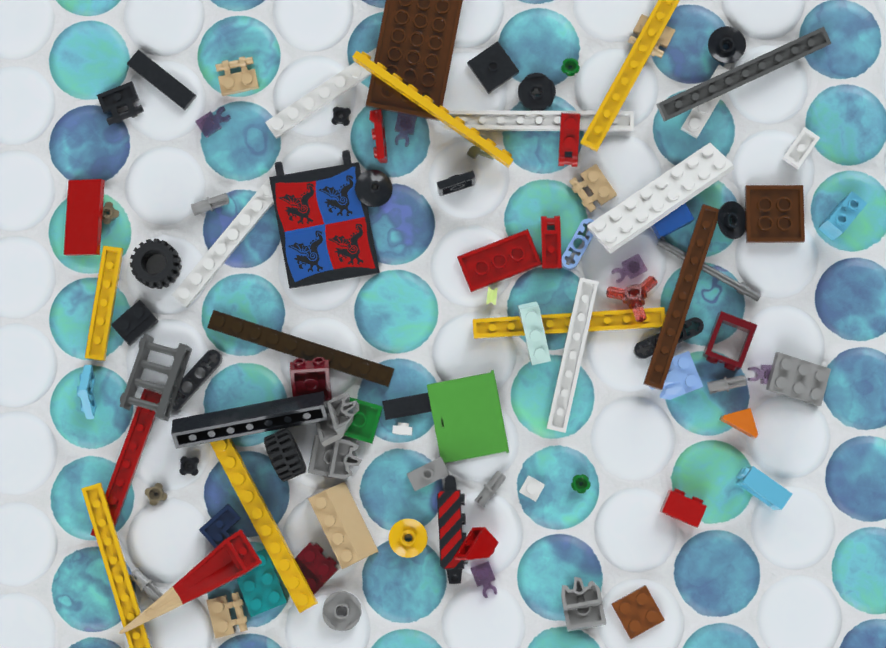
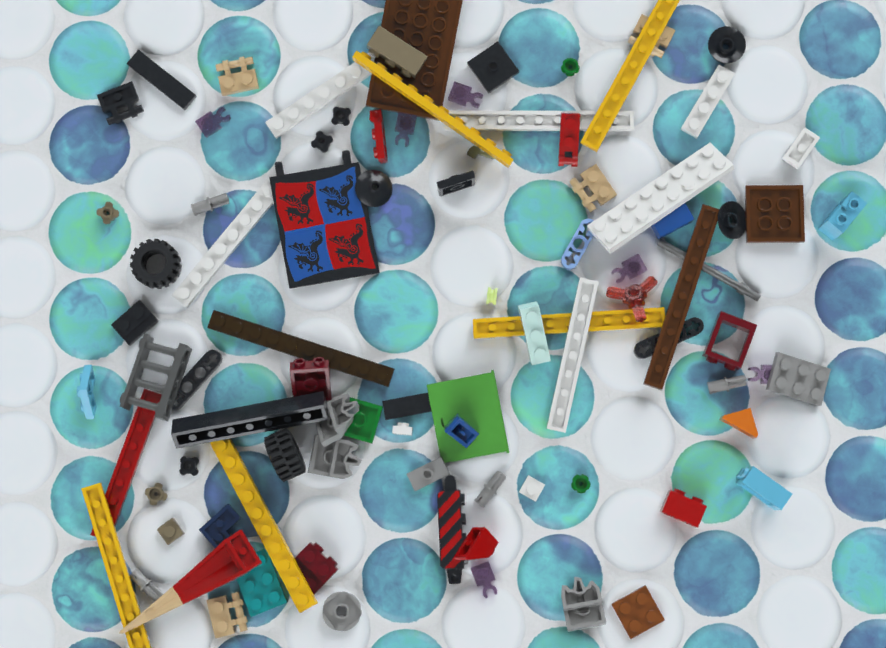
red tile [64,179,105,256] -> none
yellow plate [85,245,124,361] -> none
tan slope [308,482,378,569] -> none
yellow dish [389,519,428,558] -> none
red tile [457,229,542,292] -> none
black plate [518,73,556,111] -> none
red plate [541,216,562,269] -> none
light blue plate [650,351,703,400] -> none
dark grey plate [656,27,832,122] -> none
none -> dark tan plate [157,518,185,545]
none -> black plate [311,131,333,153]
none -> dark tan brick [367,26,428,79]
none -> blue slope [444,414,479,448]
none -> clear purple plate [448,81,483,108]

